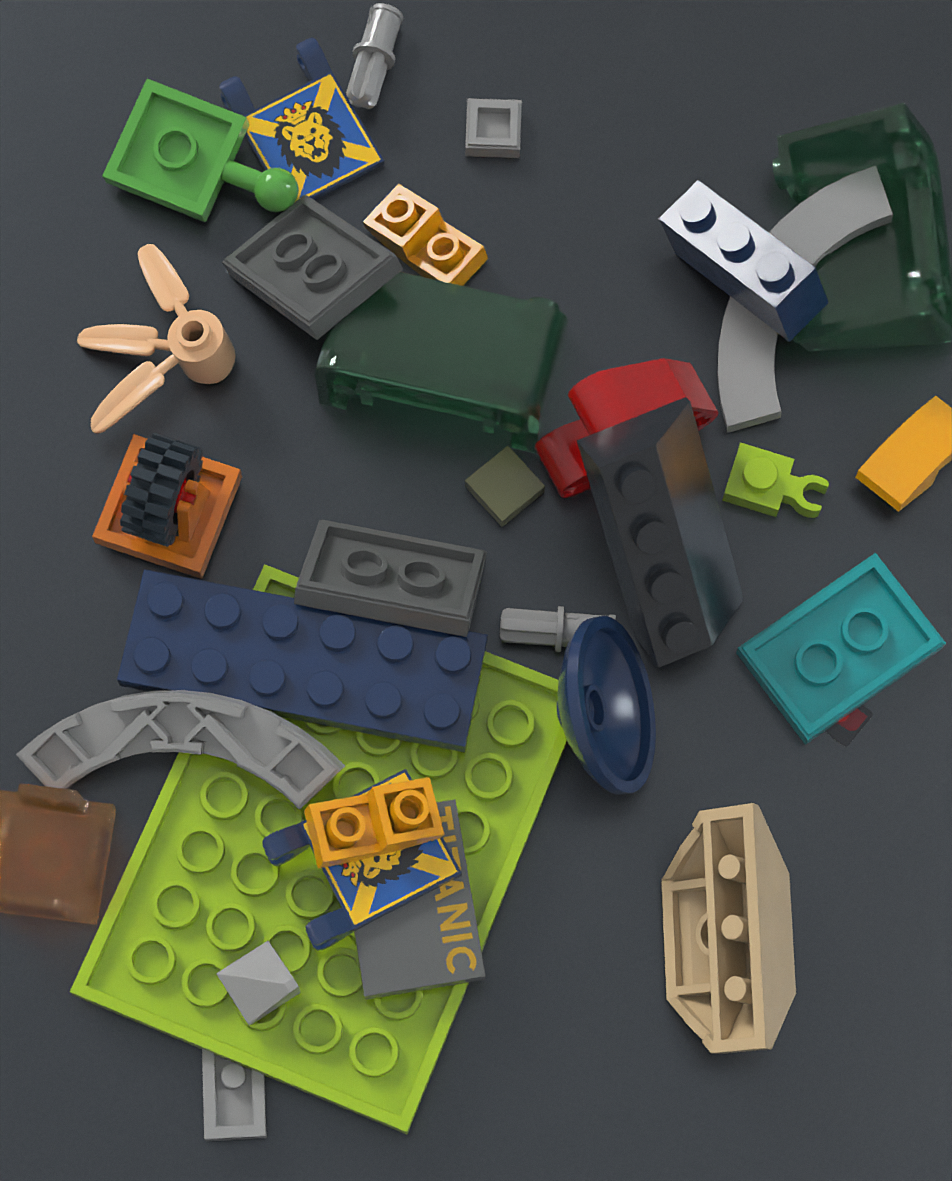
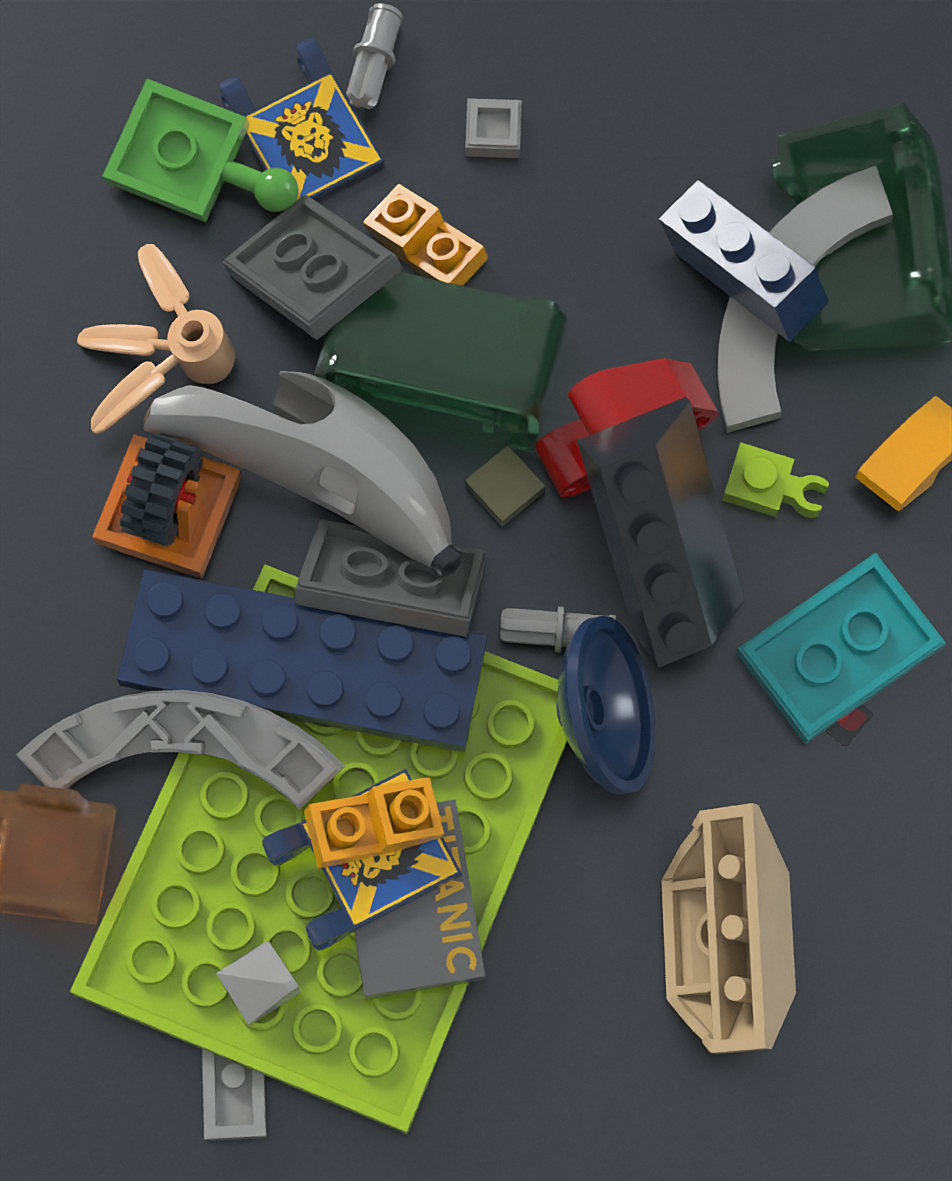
none -> light grey piece [143,371,463,578]

